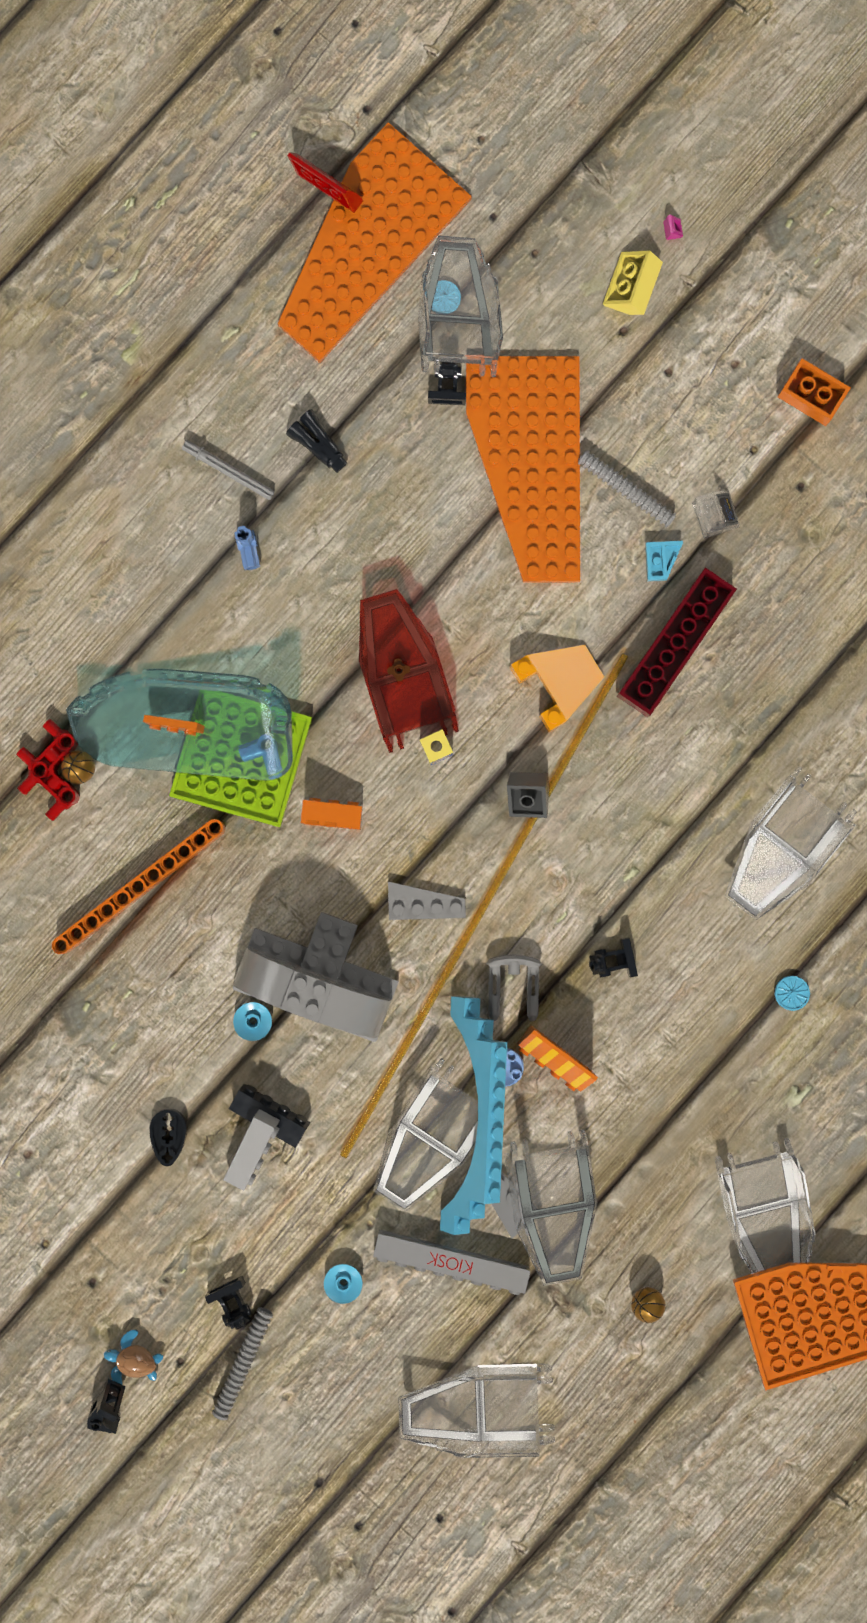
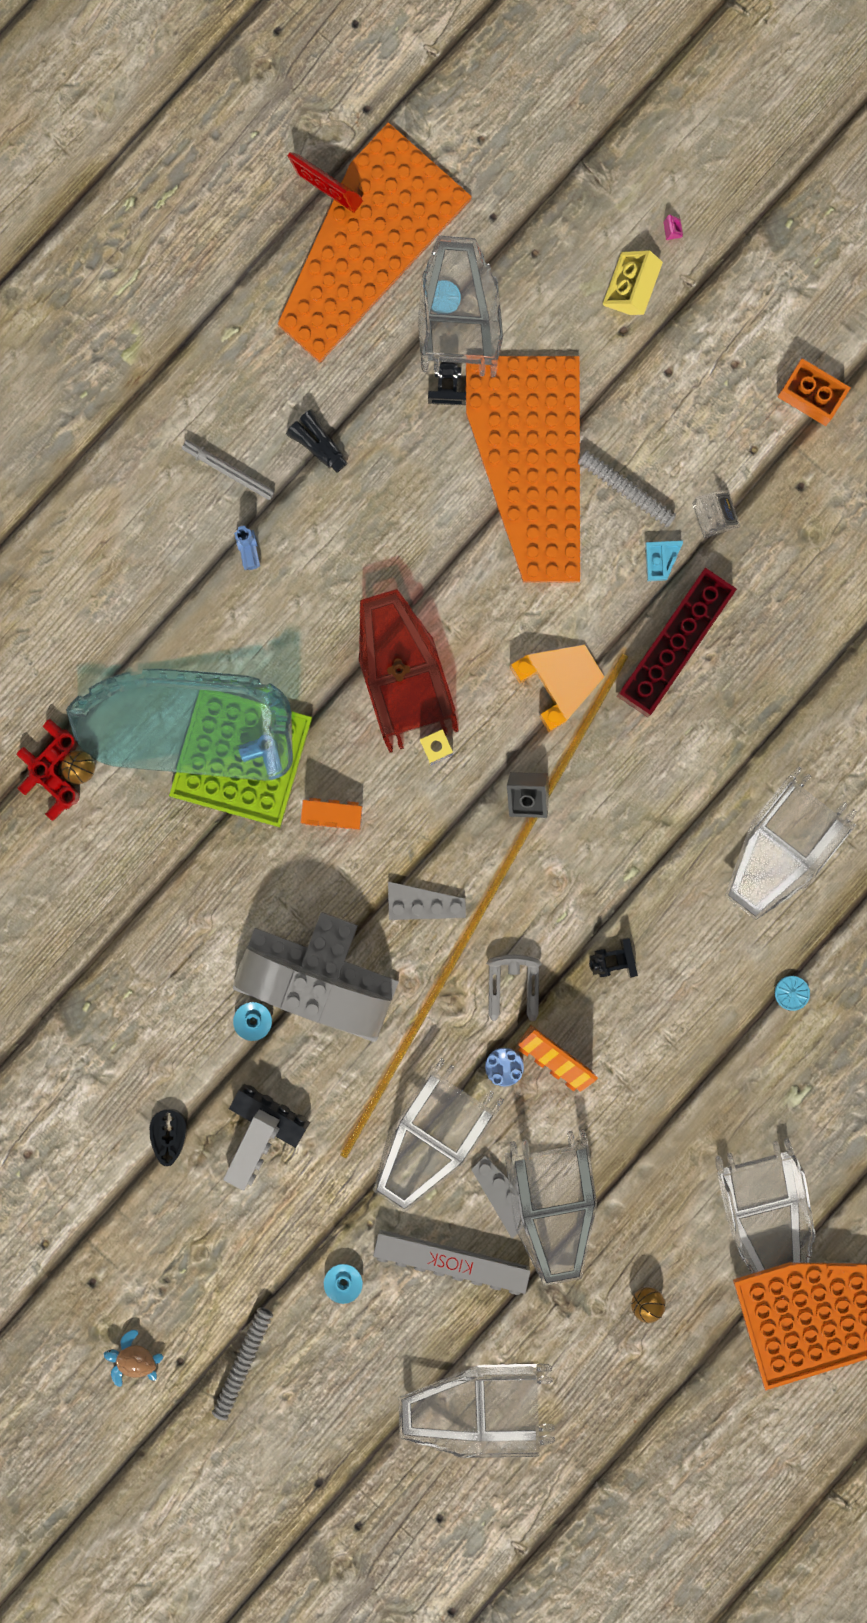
orange beam [52,819,226,954] -> none
black tile [87,1378,126,1434] -> none
orange plate [143,715,205,736] -> none
black tile [205,1276,252,1330] -> none
medium azure arch [440,996,507,1235] -> none

